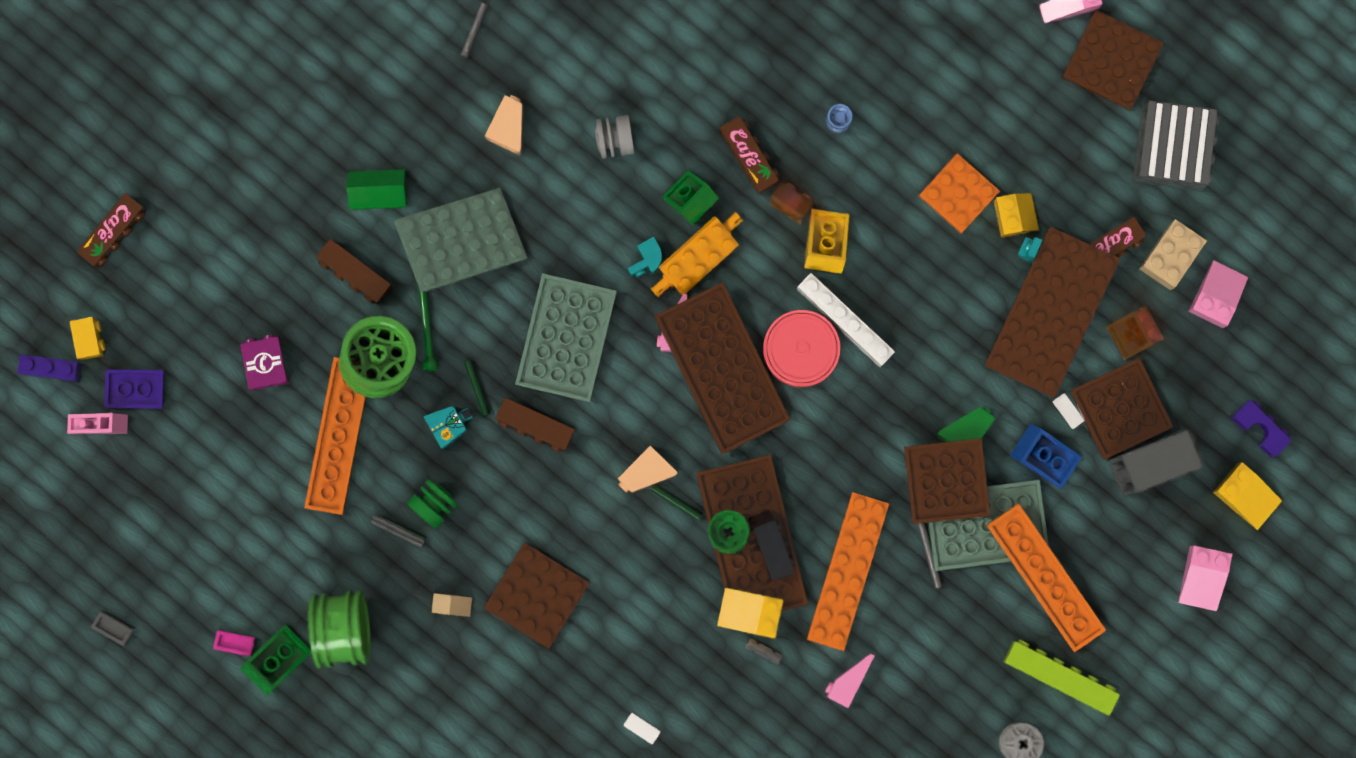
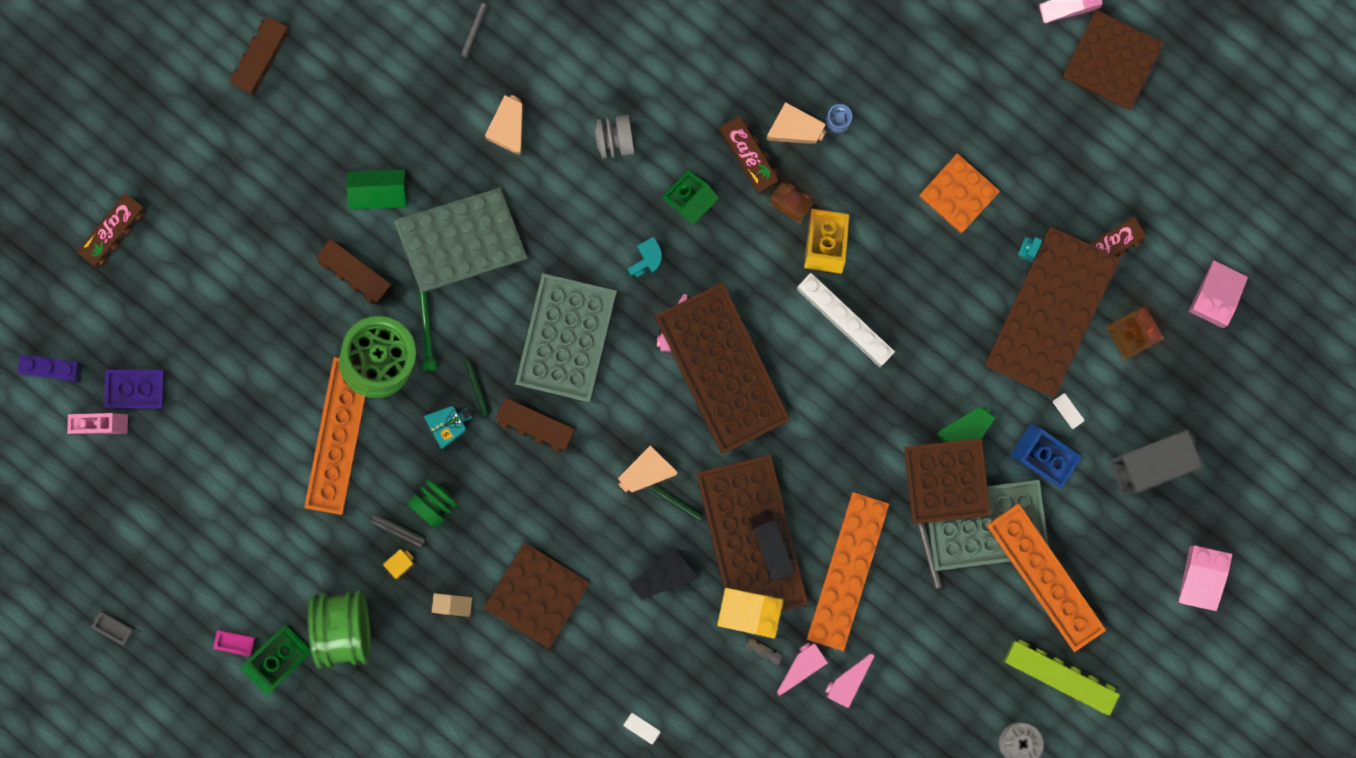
yellow brick [70,317,105,361] -> none
magenta panel [240,334,289,391] -> none
light orange plate [650,212,743,298] -> none
green wheel [708,510,749,554] -> none
coral brick [763,310,840,388] -> none
yellow slope [994,193,1039,238] -> none
reddish brown plate [1070,358,1173,460] -> none
dark grey brick [1133,101,1219,191] -> none
tan brick [1139,219,1207,290] -> none
yellow slope [1213,462,1282,530] -> none
dark purple arch [1230,400,1292,458] -> none
none -> reddish brown brick [231,16,290,97]
none -> yellow brick [383,549,415,579]
none -> black wedge [630,548,699,600]
none -> light nougat slope [767,102,826,144]
none -> bright pink slope [777,642,827,696]

